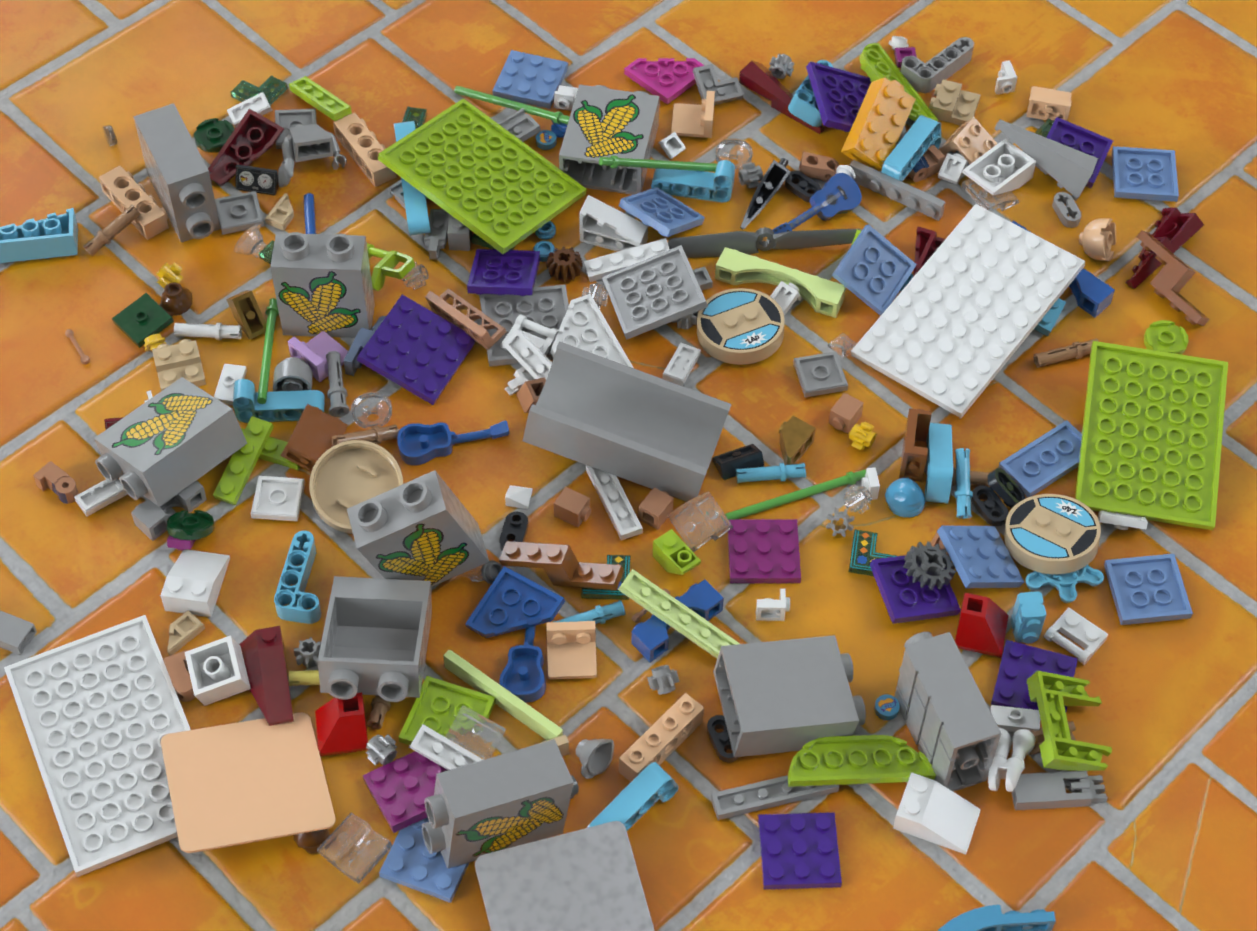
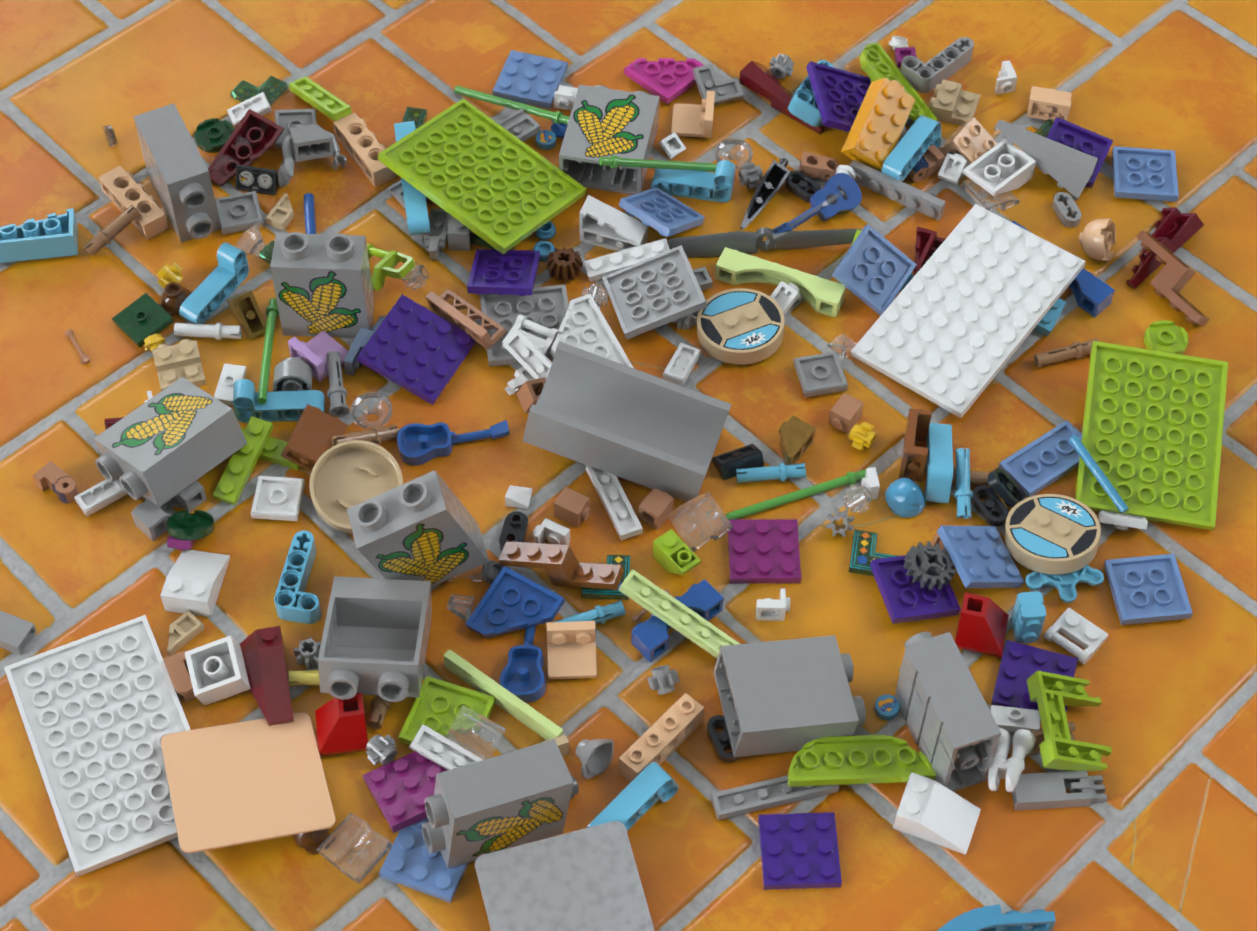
none -> medium azure beam [179,242,249,324]
none -> clear slope [447,594,475,621]
none -> white bracket [532,518,570,545]
none -> dark azure bar [1069,435,1129,514]

